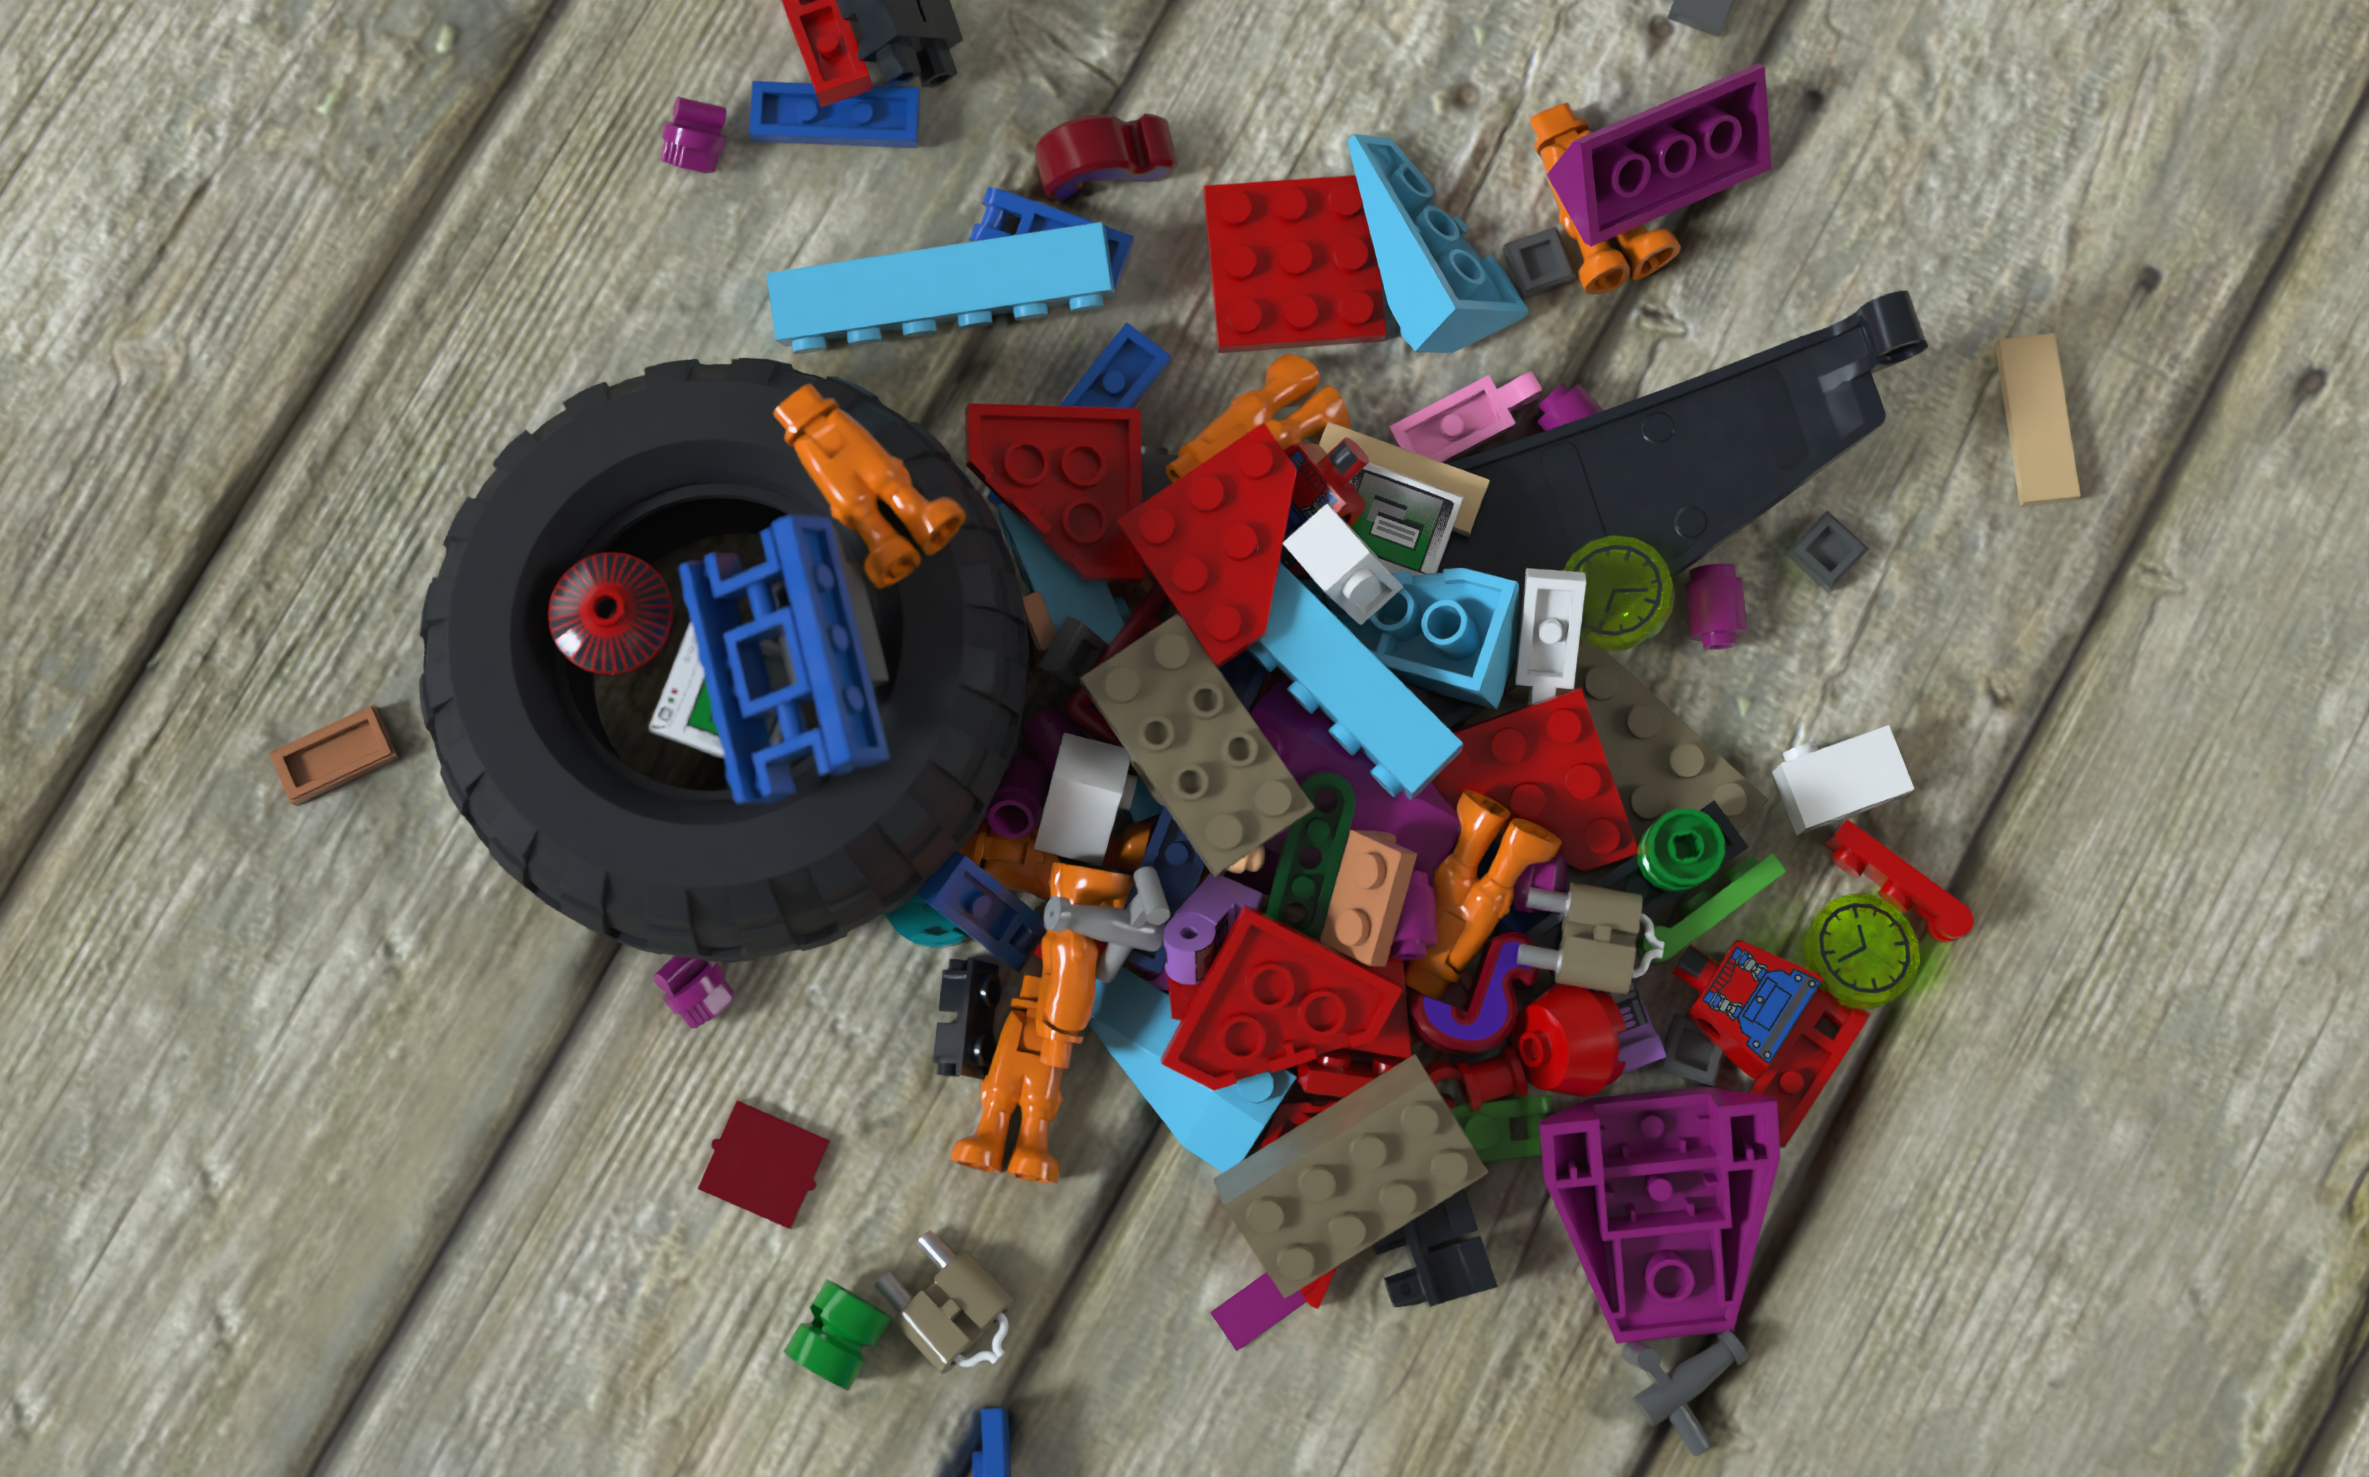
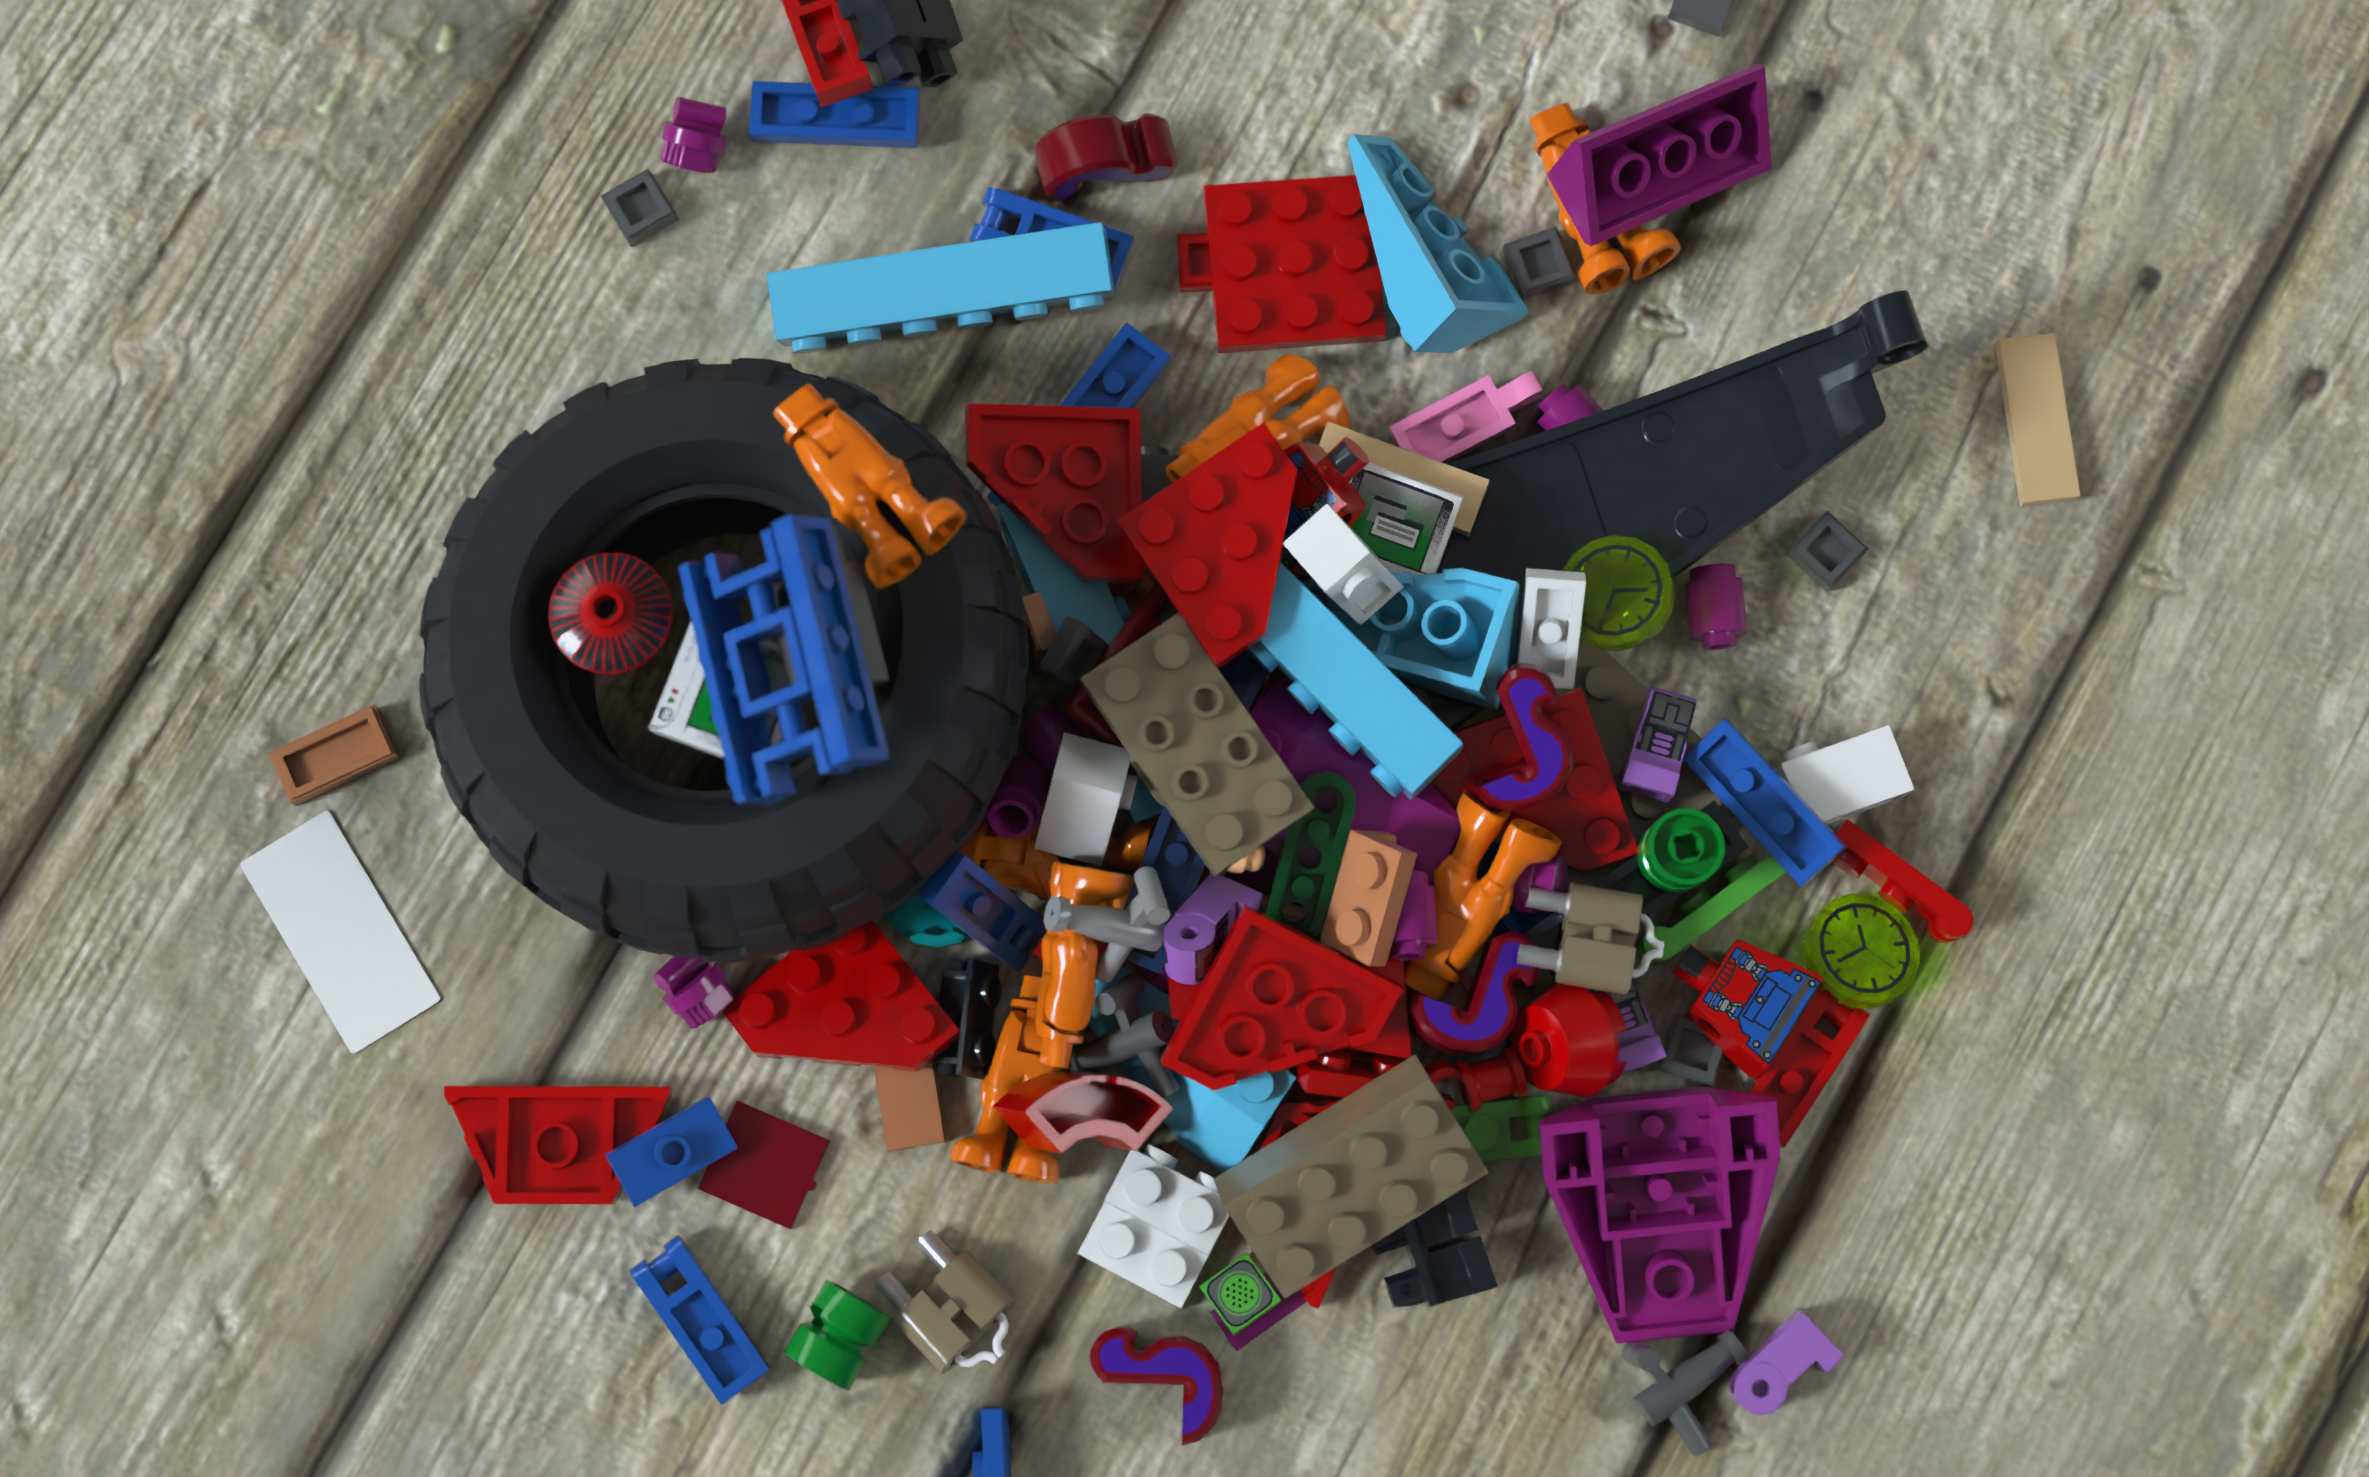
none -> white sticker [240,811,440,1054]
none -> red wing [444,1086,672,1205]
none -> dark grey tile [601,168,679,247]
none -> blue plate [604,1096,738,1207]
none -> blue plate [630,1235,772,1405]
none -> red plate [722,920,960,1072]
none -> nougat tile [874,1061,946,1152]
none -> red brick [993,1070,1173,1154]
none -> dark grey piece [1067,973,1181,1098]
none -> white plate [1077,1144,1229,1309]
none -> animal [1089,1327,1223,1446]
none -> red tile [1177,233,1212,293]
none -> tile [1199,1252,1282,1336]
none -> animal [1472,663,1573,811]
none -> leg [1617,686,1697,804]
none -> blue plate [1683,719,1847,887]
none -> medium lavender leg [1729,1311,1845,1415]

